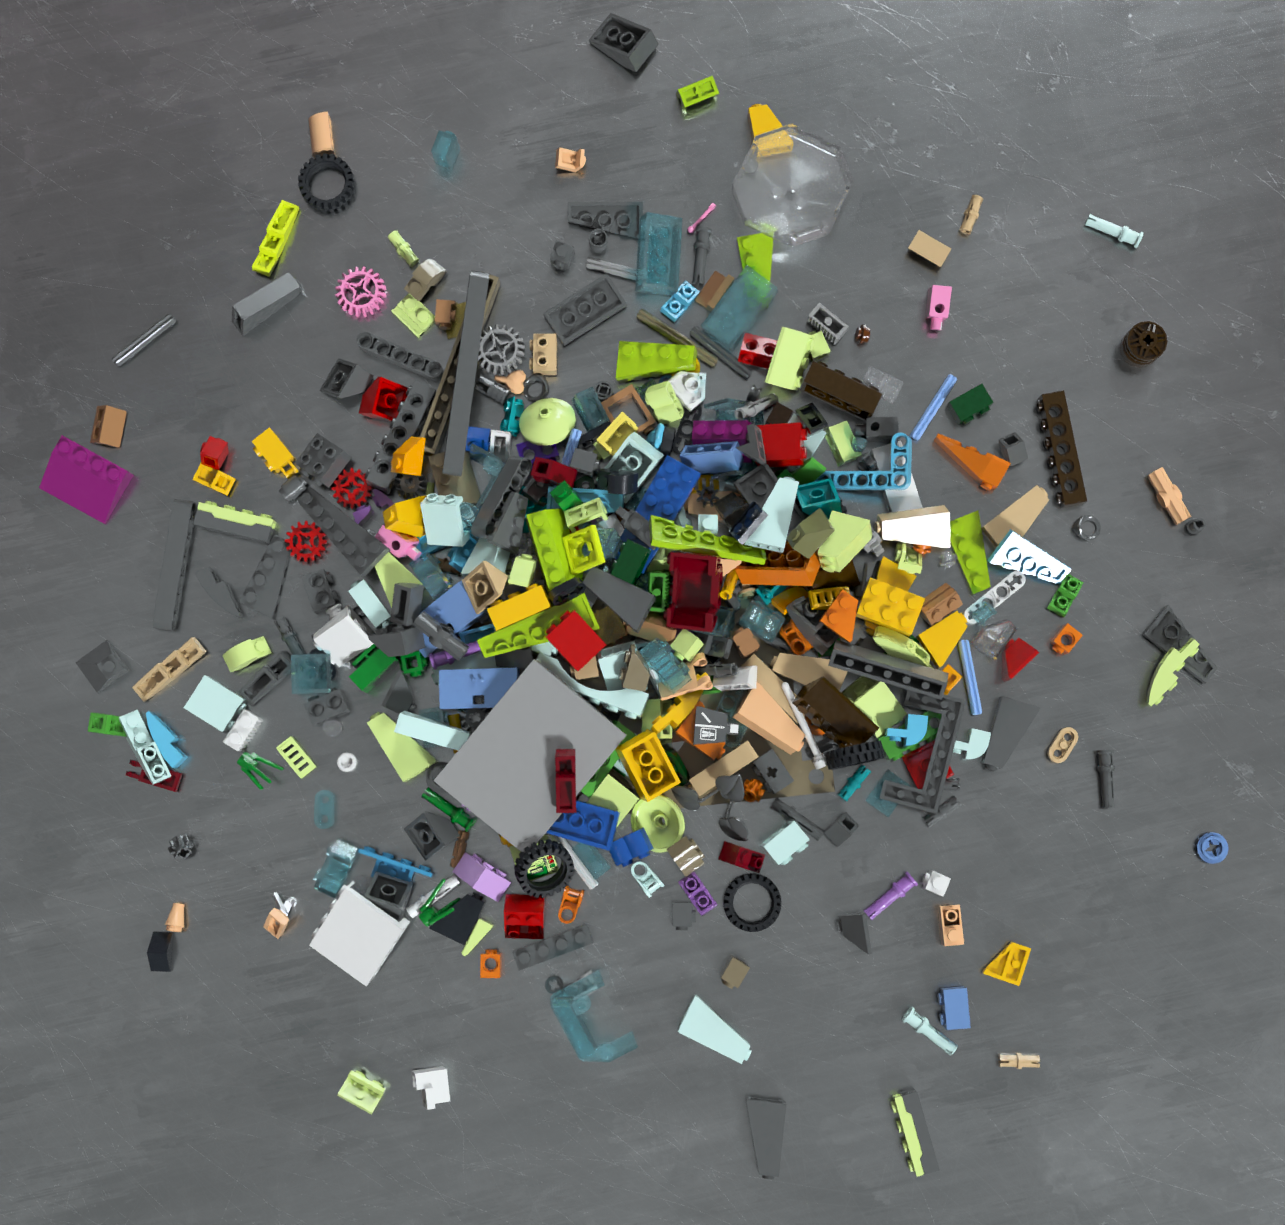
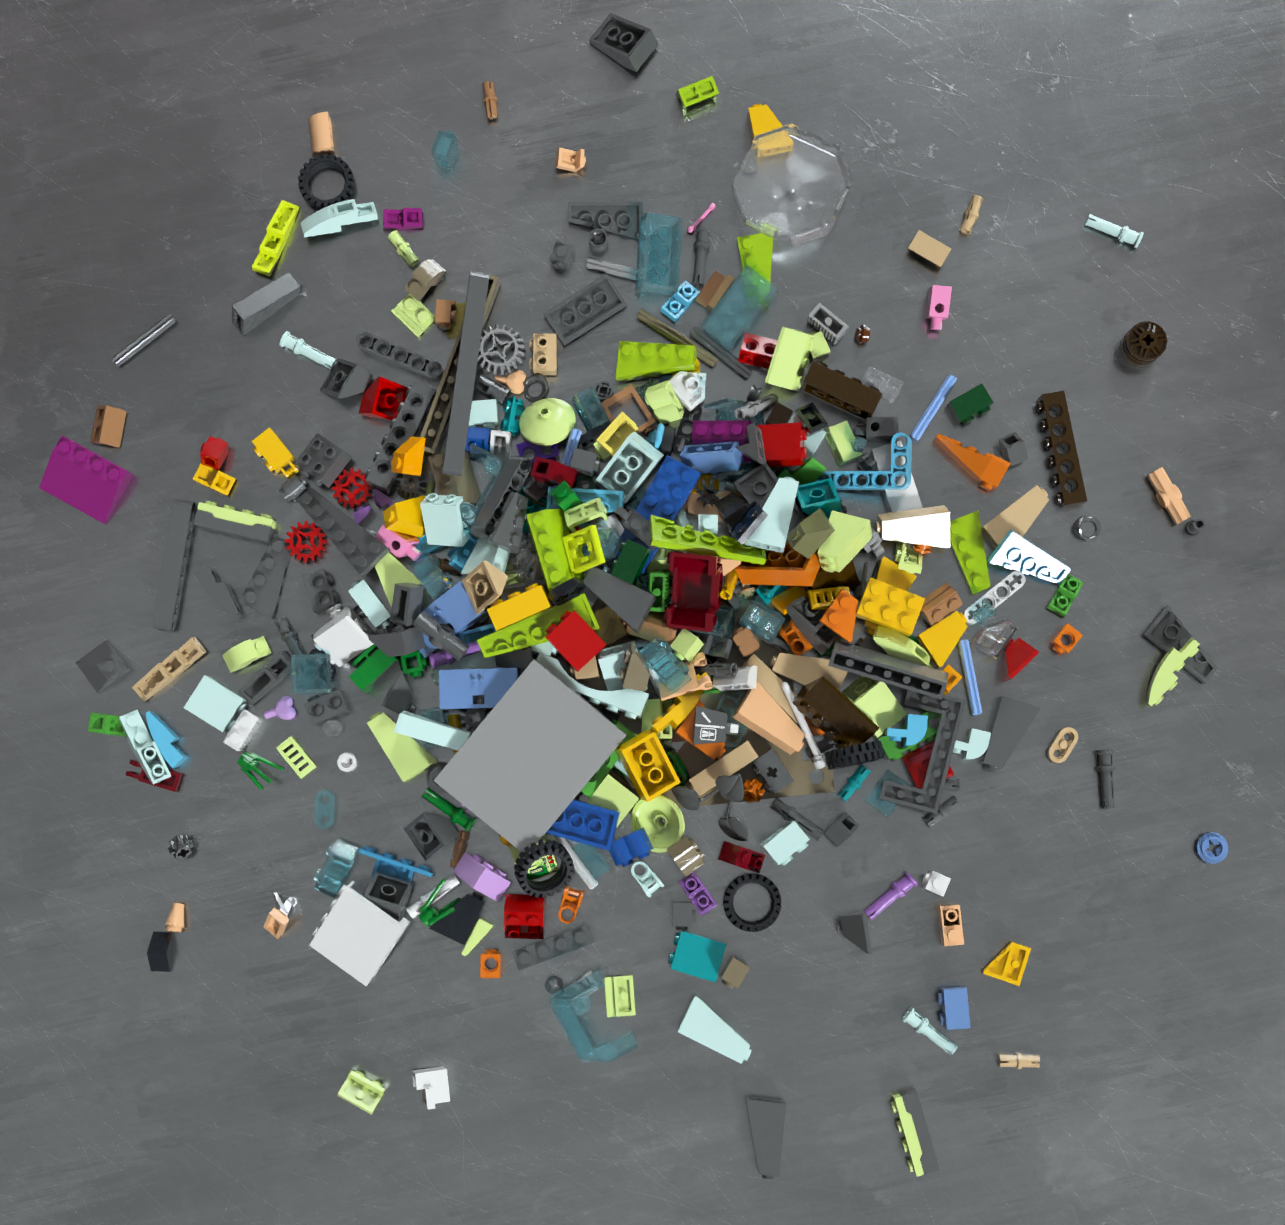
bright pink gear [335,266,386,317] -> none
yellowish green slope [508,554,537,587] -> none
dark red slope [555,749,576,813] -> none
black brick [598,468,638,494] -> none
clear plate [939,551,958,568] -> none
none -> lavender rock [264,695,296,720]
none -> light aqua pin [279,331,336,370]
none -> light aqua slope [301,199,378,237]
none -> magenta slope [383,207,422,230]
none -> light aqua brick [469,399,499,429]
none -> medium nougat axle [482,81,498,120]
none -> yellowish green plate [604,975,636,1017]
none -> teal brick [668,930,727,983]

